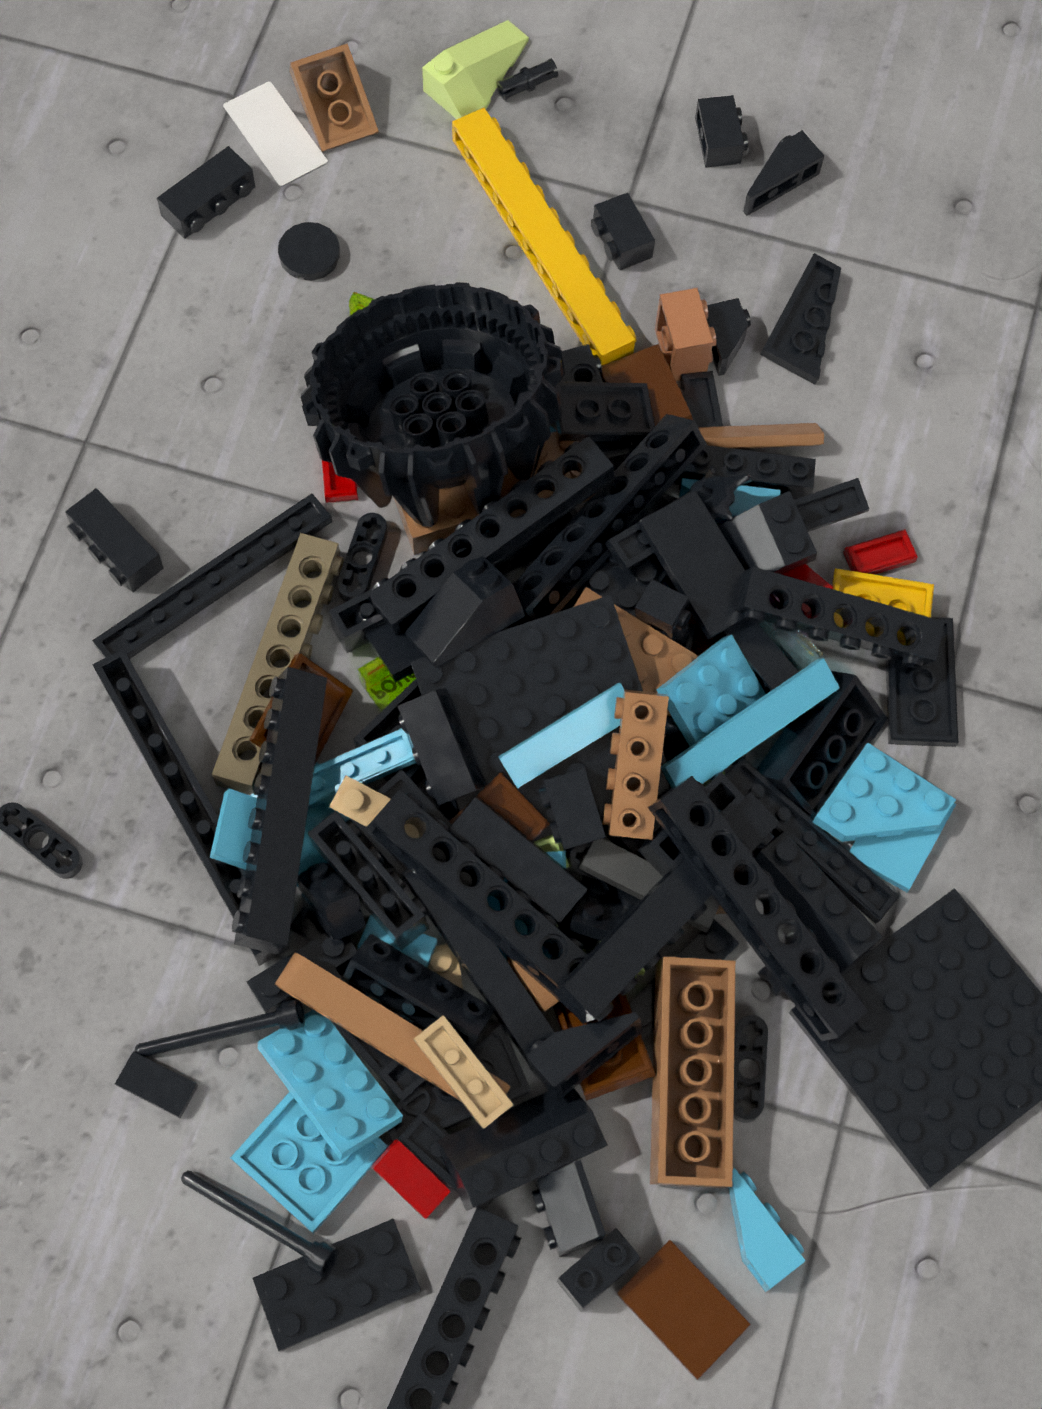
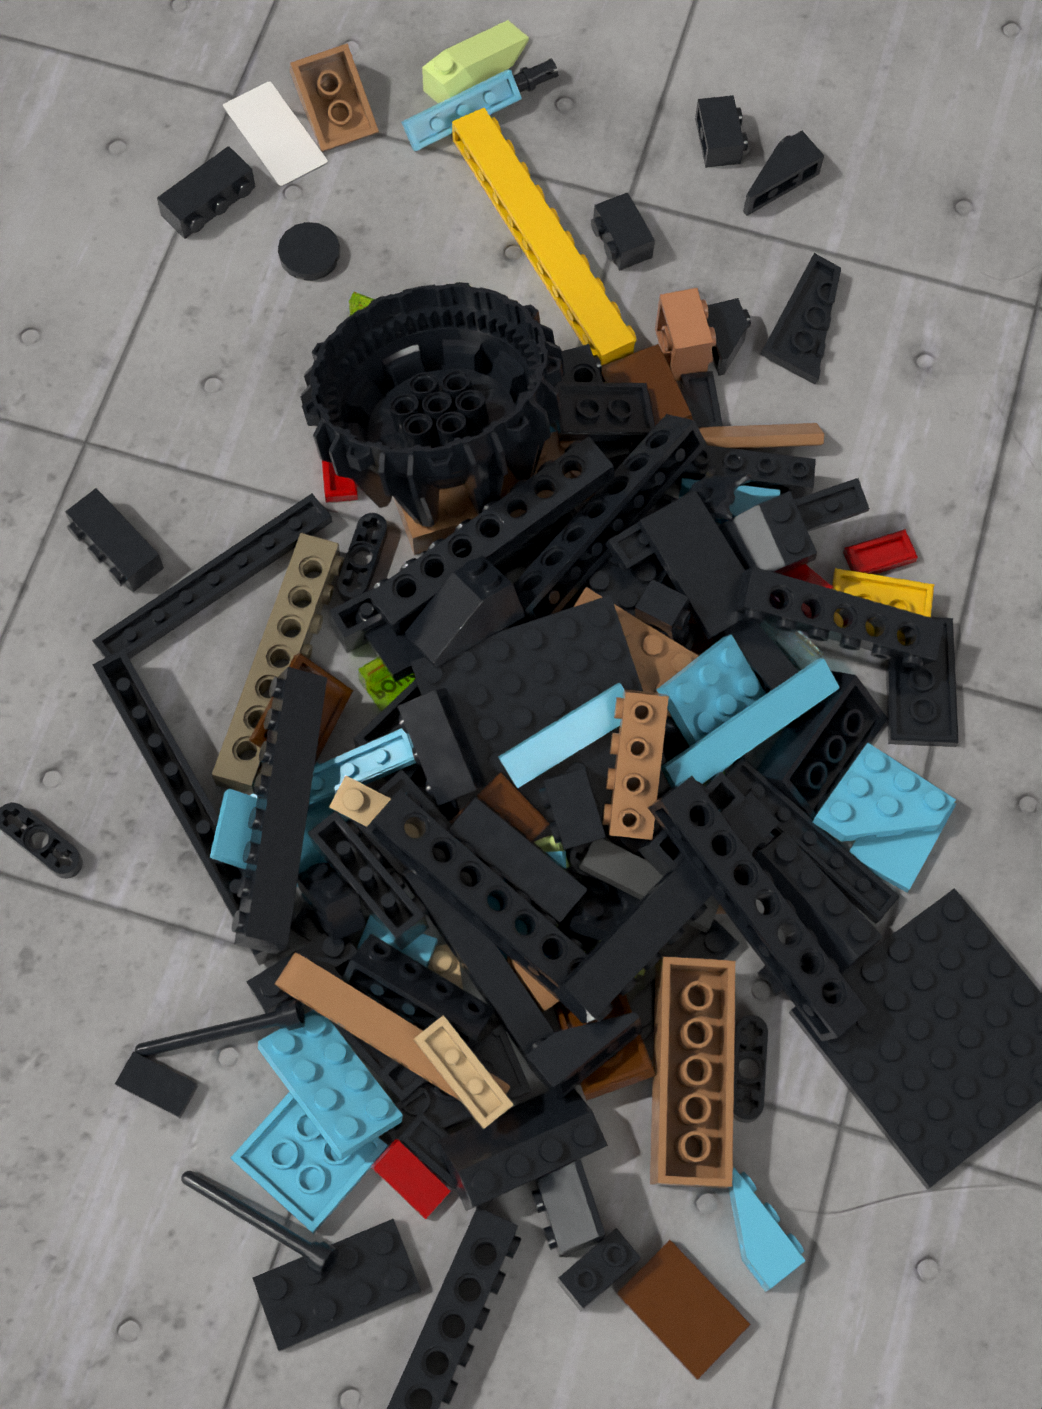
none -> medium azure tile [401,69,522,151]

